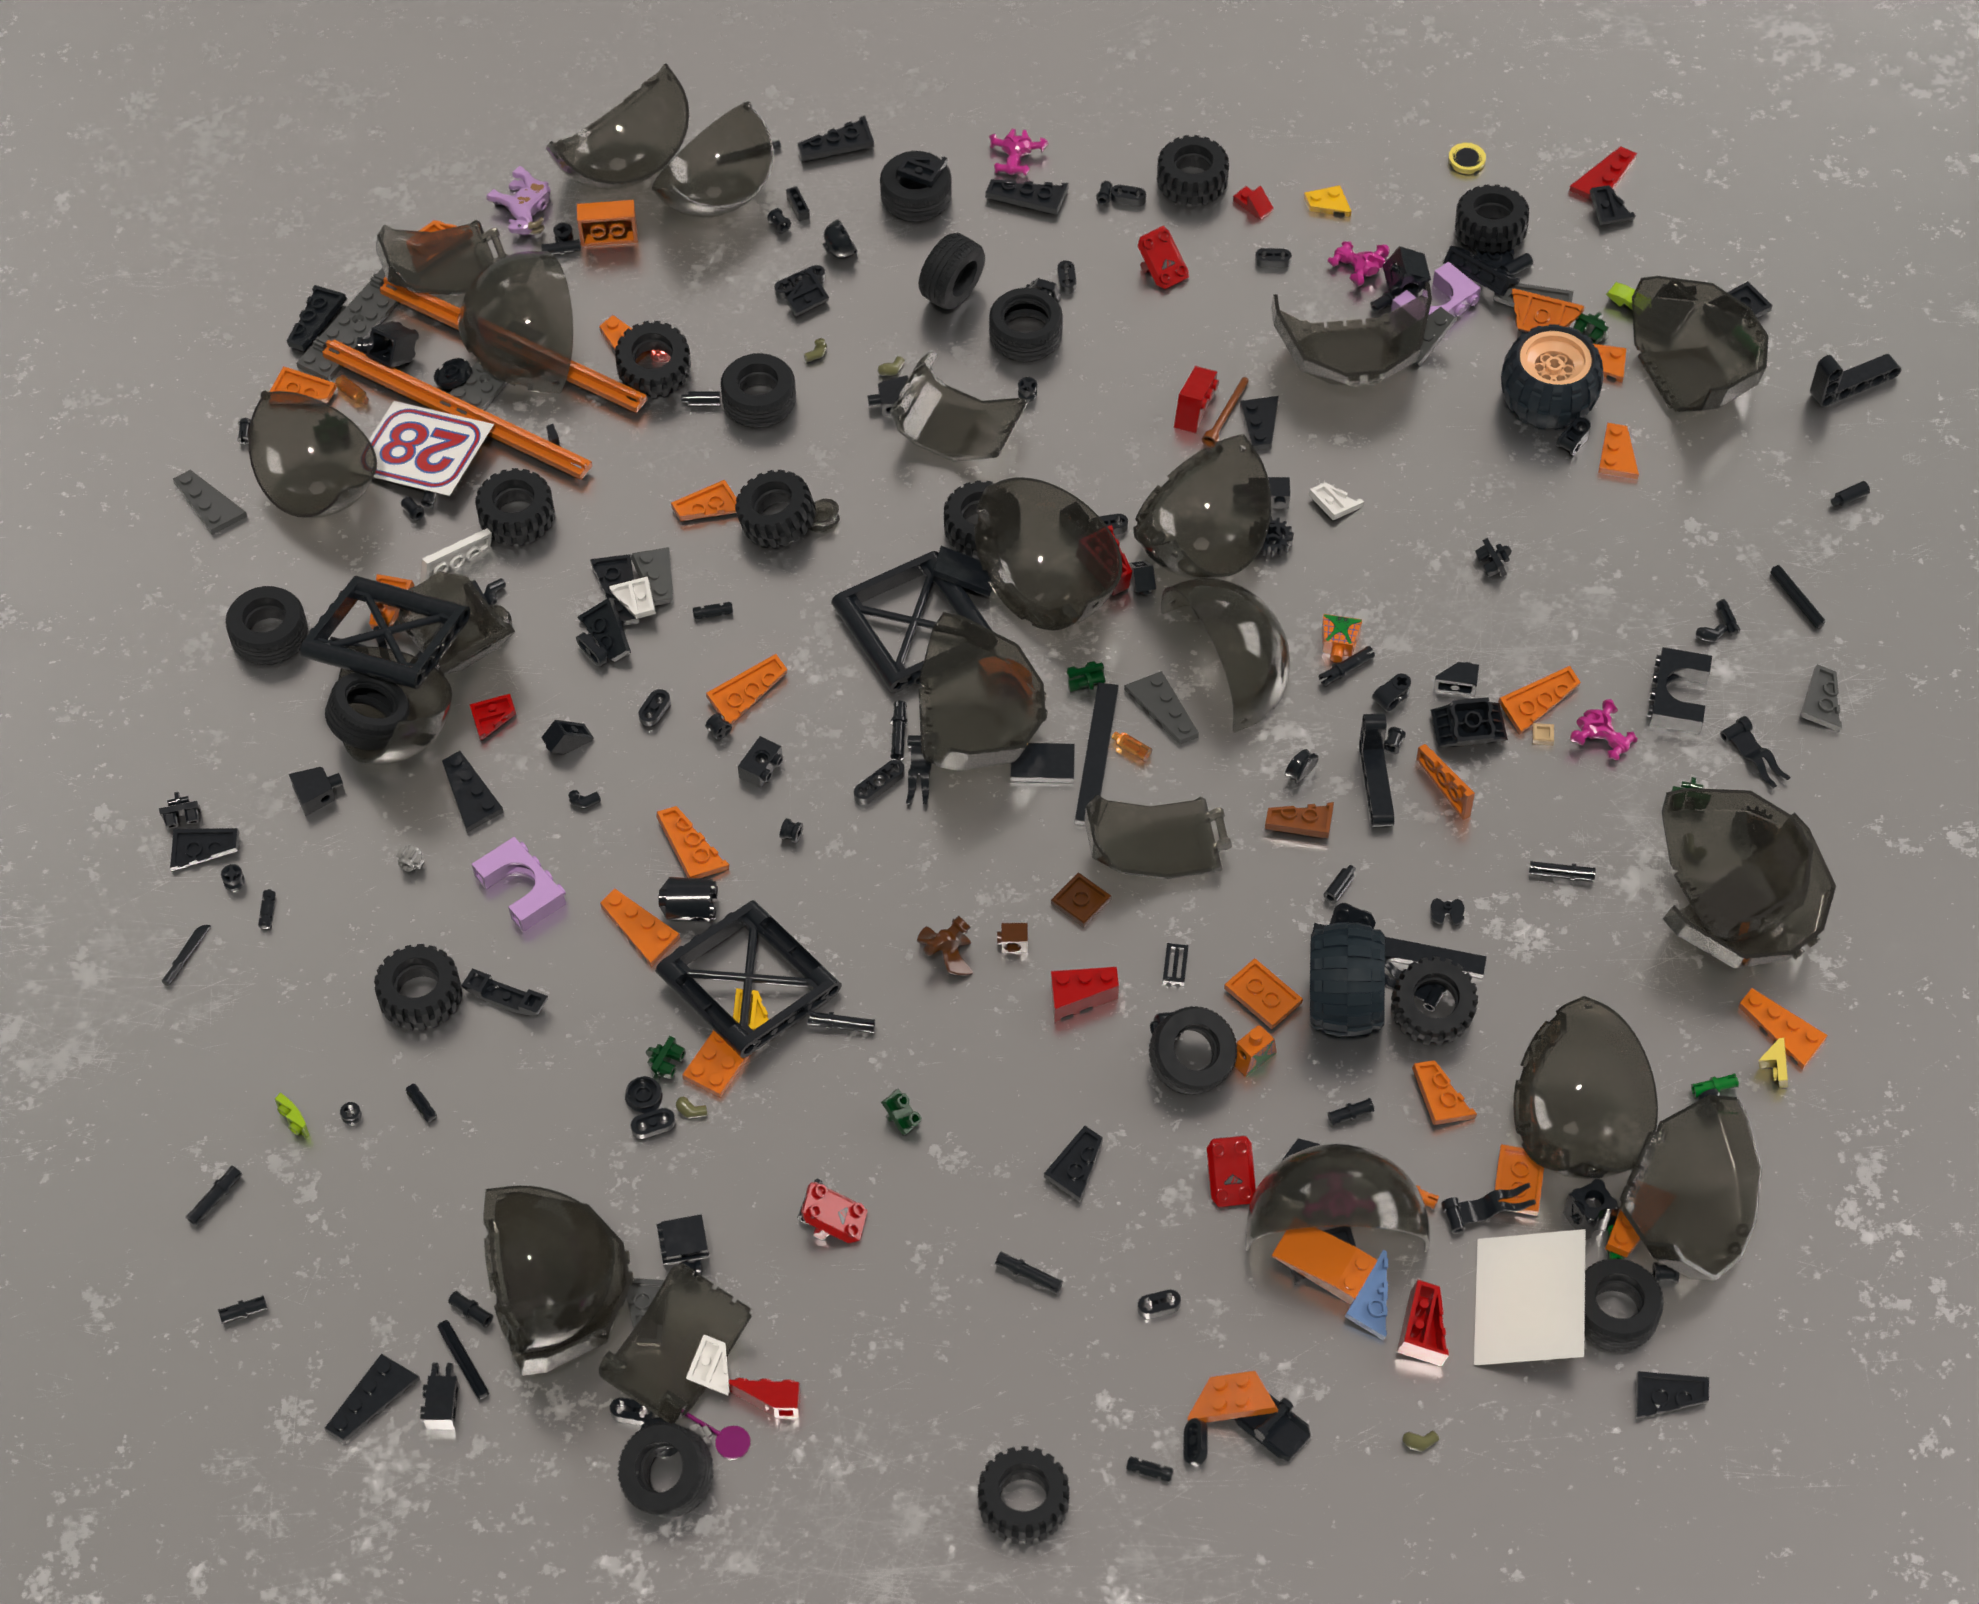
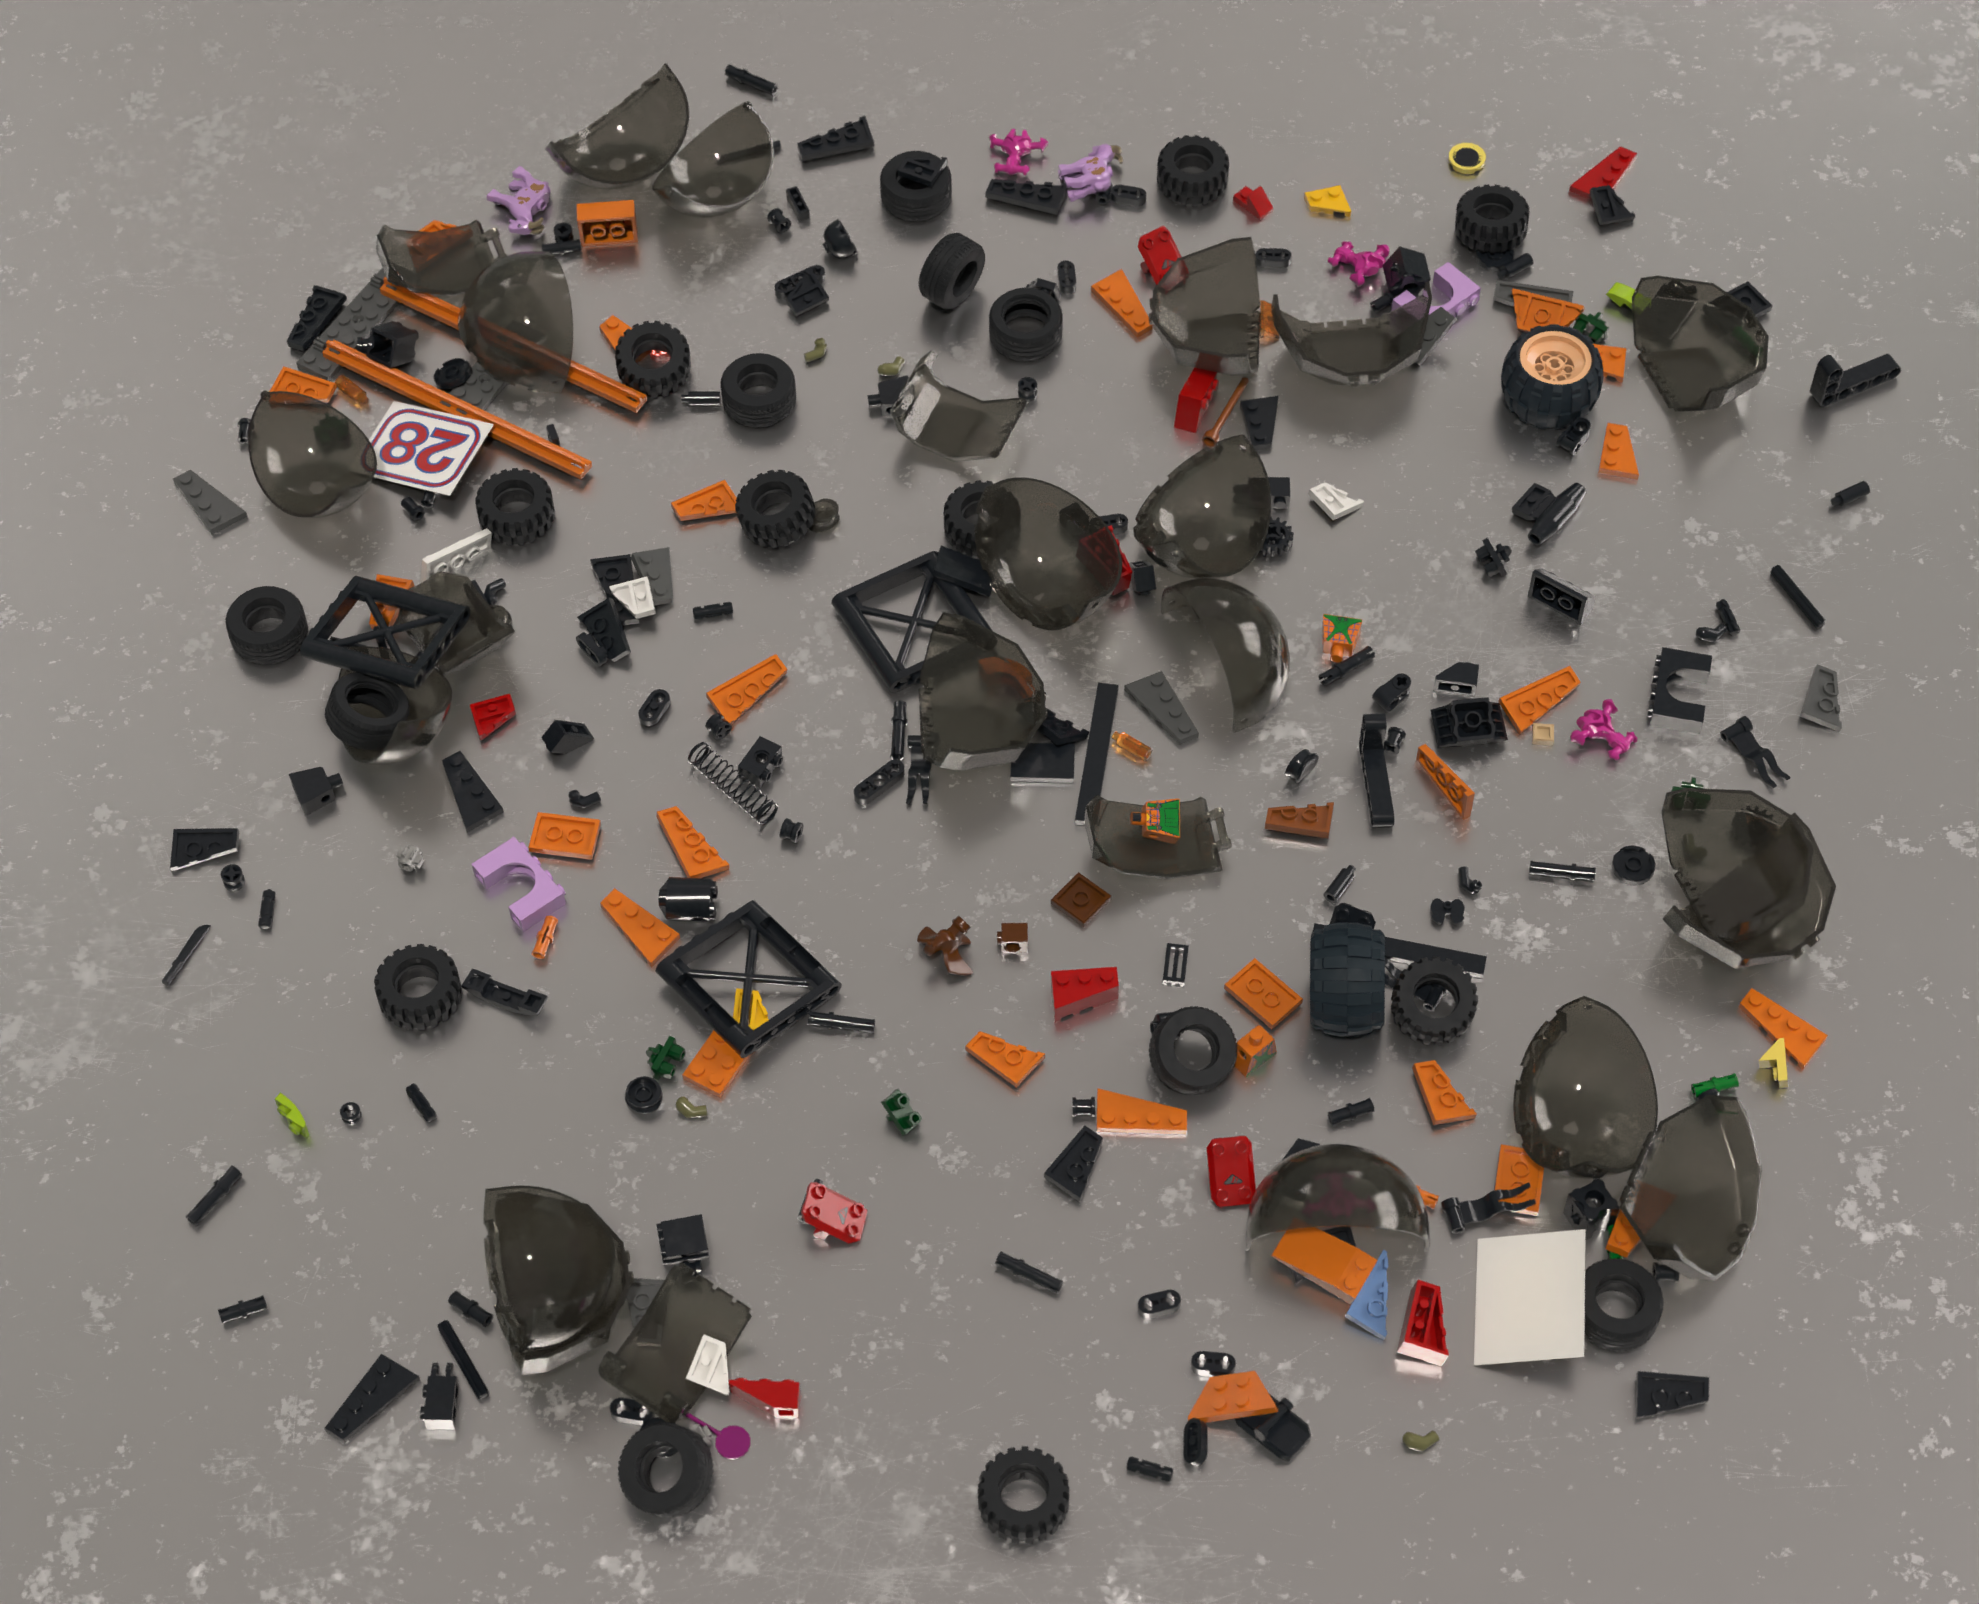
black hips [159,792,201,829] -> none
black plate [631,1108,675,1139] -> none
dark green hips [1066,661,1106,692] -> none
black fence [1443,246,1520,296] -> none
none -> orange plate [528,812,601,860]
none -> orange pin [531,916,558,959]
none -> black piece [688,742,778,825]
none -> black pin [725,64,778,95]
none -> orange wing [965,1031,1045,1088]
none -> black wing [1017,701,1089,745]
none -> lavender animal [1058,144,1123,202]
none -> black bush [1072,1097,1095,1117]
none -> orange wing [1091,269,1153,338]
none -> orange wing [1097,1088,1187,1135]
none -> torso [1130,799,1180,844]
none -> clear smoke windscreen [1149,237,1260,376]
none -> black beam [1191,1351,1236,1376]
none -> clear orange slope [1260,300,1279,339]
none -> black arm [1458,866,1482,894]
none -> black plate [1512,483,1586,545]
none -> black slope [1528,568,1596,625]
none -> black tile [1612,845,1656,886]

